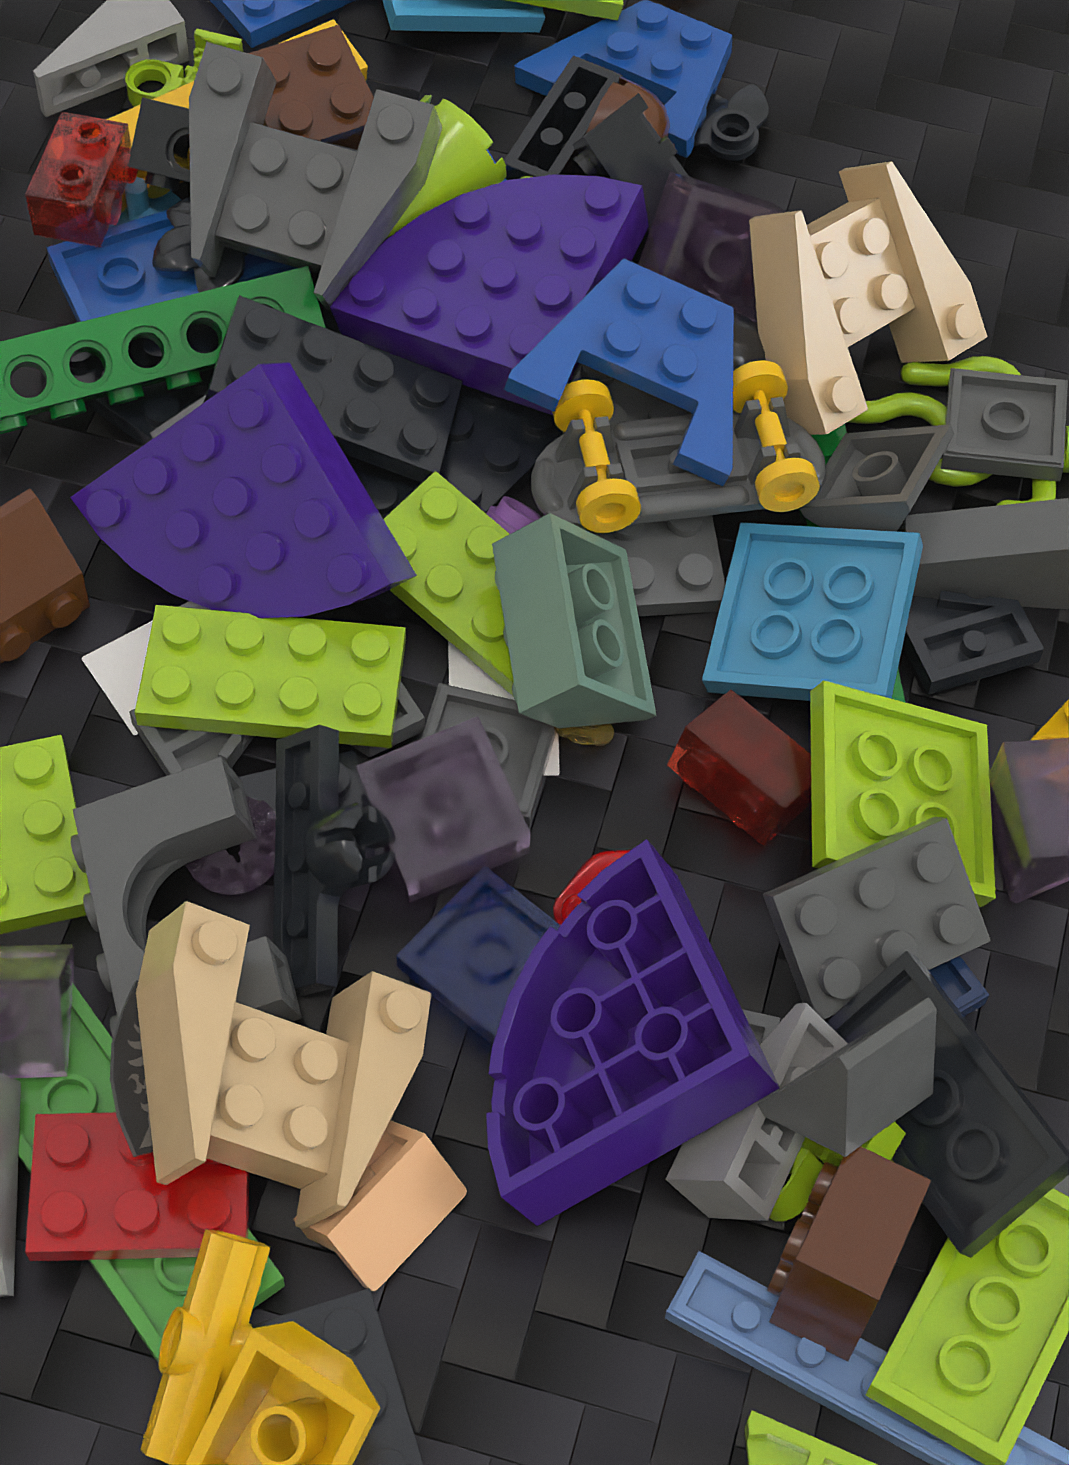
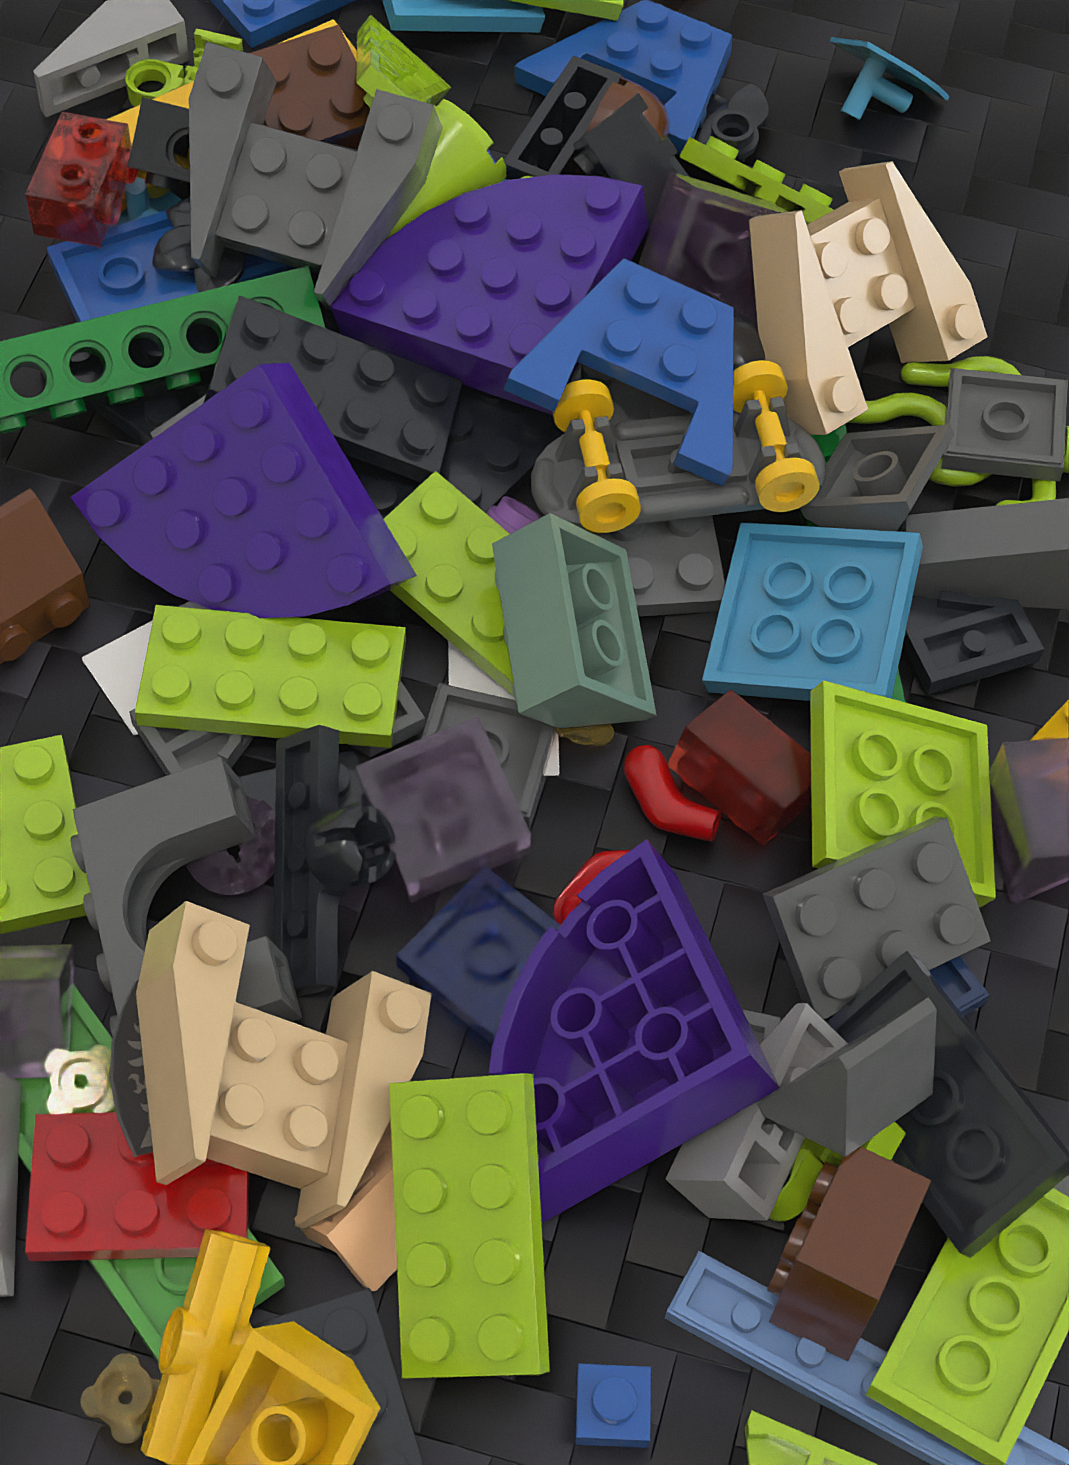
none -> clear yellow plate [44,1045,115,1114]
none -> clear yellow plate [81,1353,161,1444]
none -> lime wing [356,15,451,108]
none -> lime plate [389,1073,550,1378]
none -> blue plate [575,1364,651,1448]
none -> red arm [624,745,721,842]
none -> lime wing [679,136,834,225]
none -> dark azure shield [829,37,950,120]

